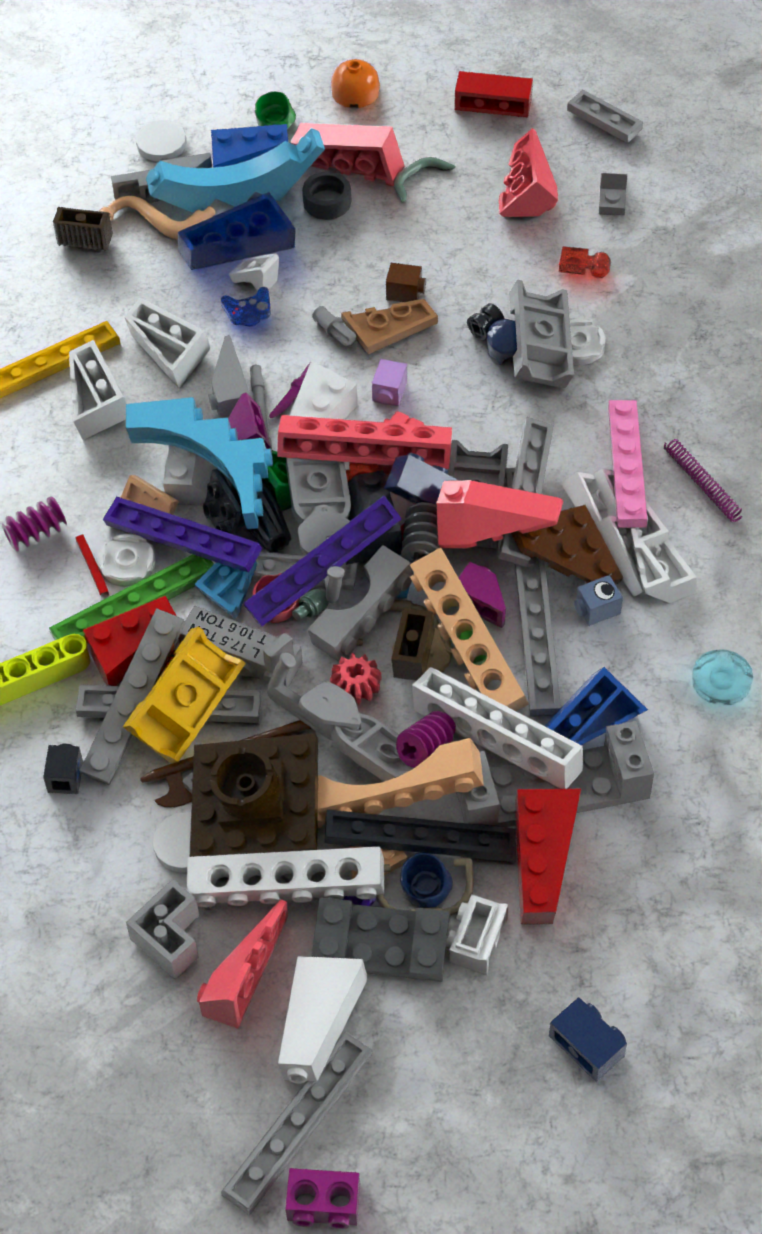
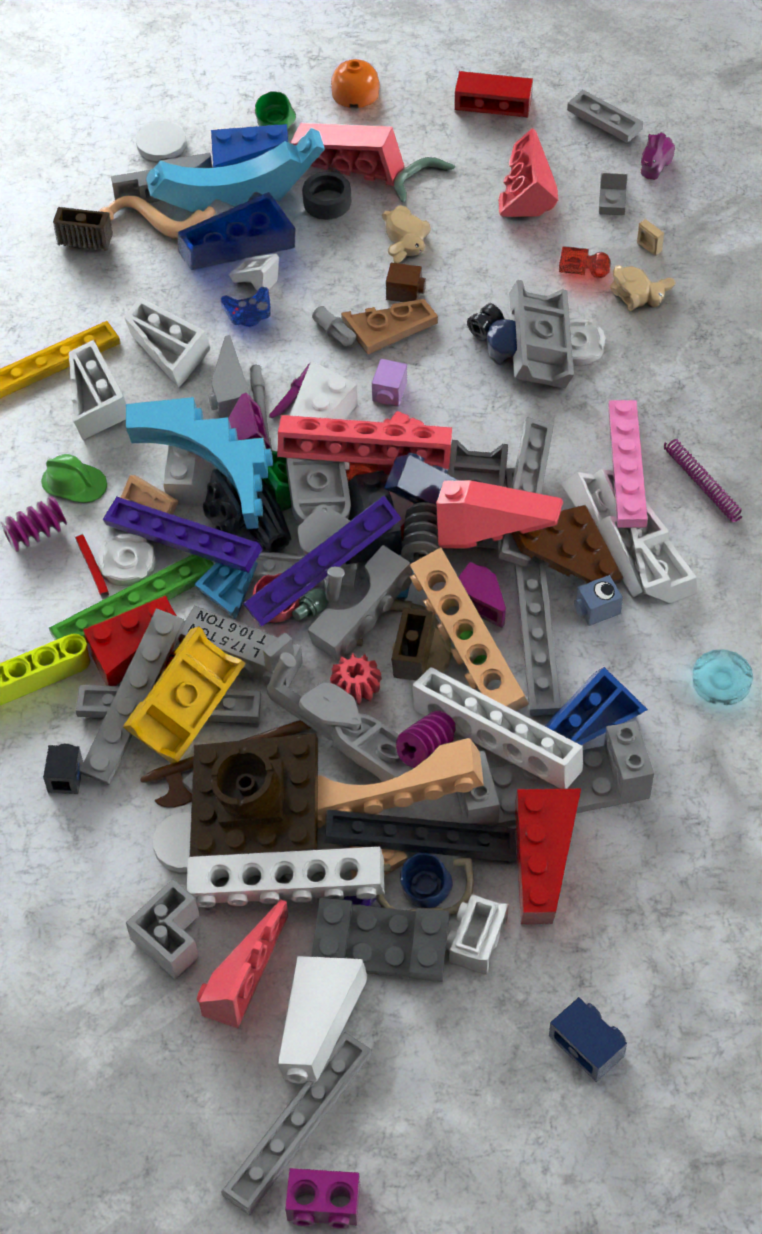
none -> bright green piece [41,454,107,503]
none -> tan animal [382,205,431,263]
none -> tan animal [610,265,676,311]
none -> tan tile [637,219,664,256]
none -> magenta animal [641,132,675,180]

